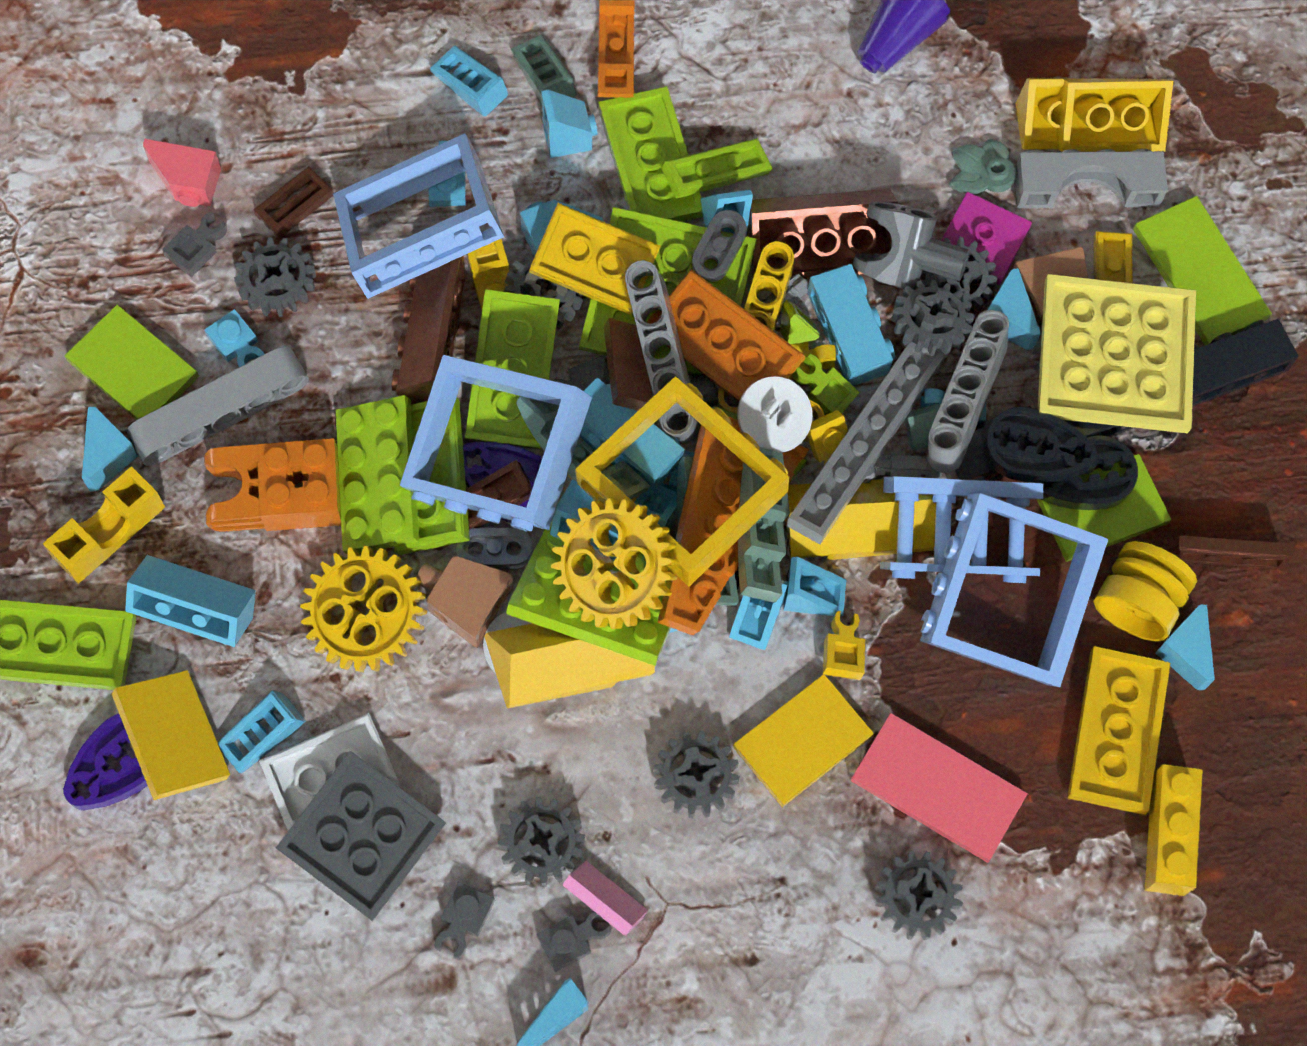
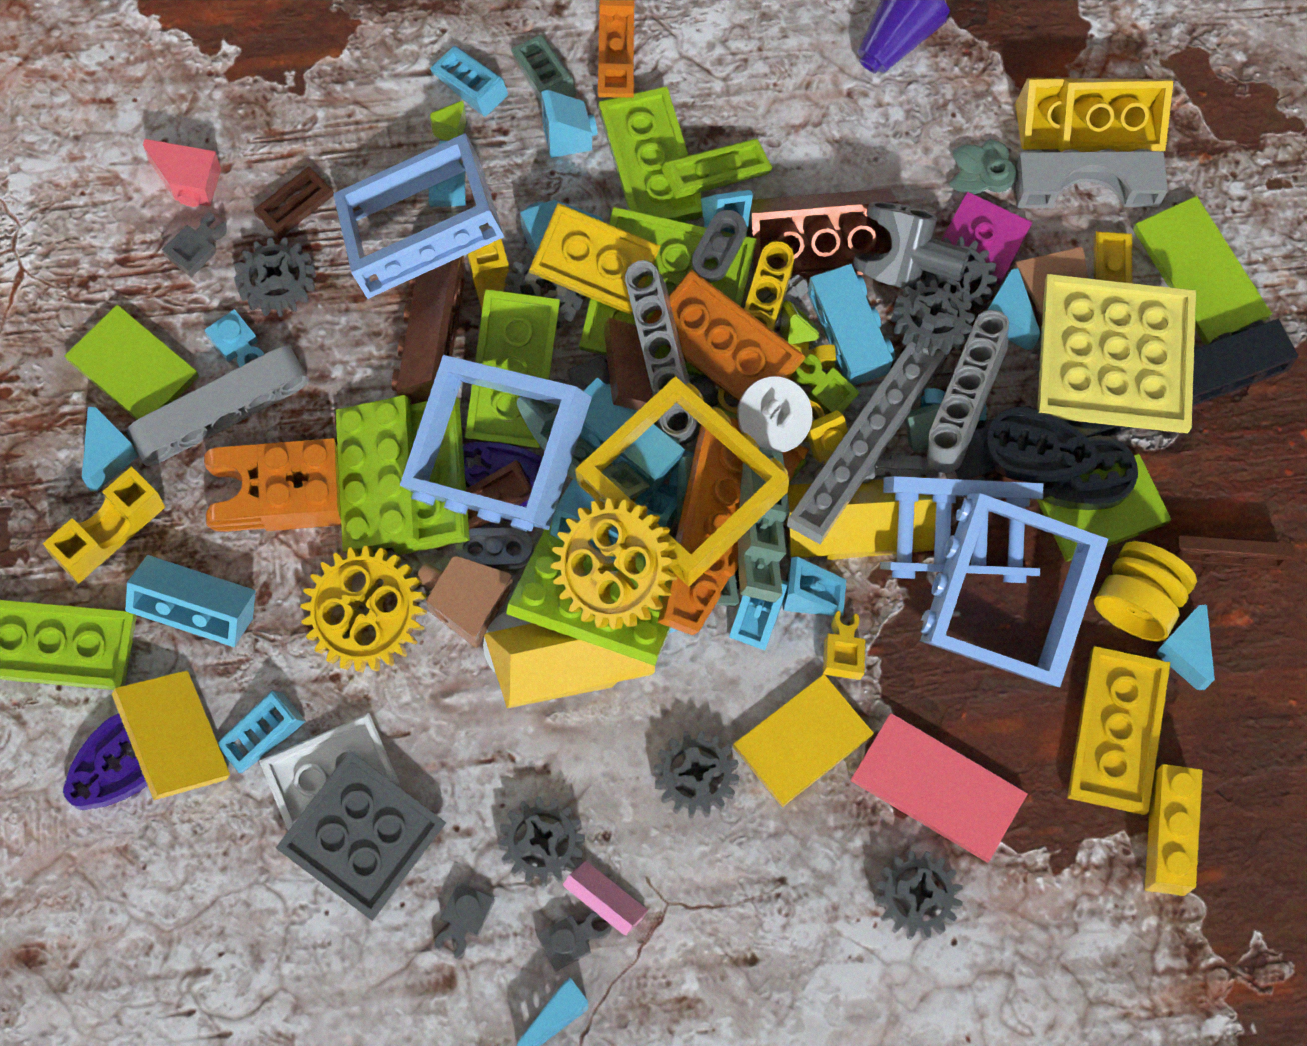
none -> lime slope [430,101,467,141]

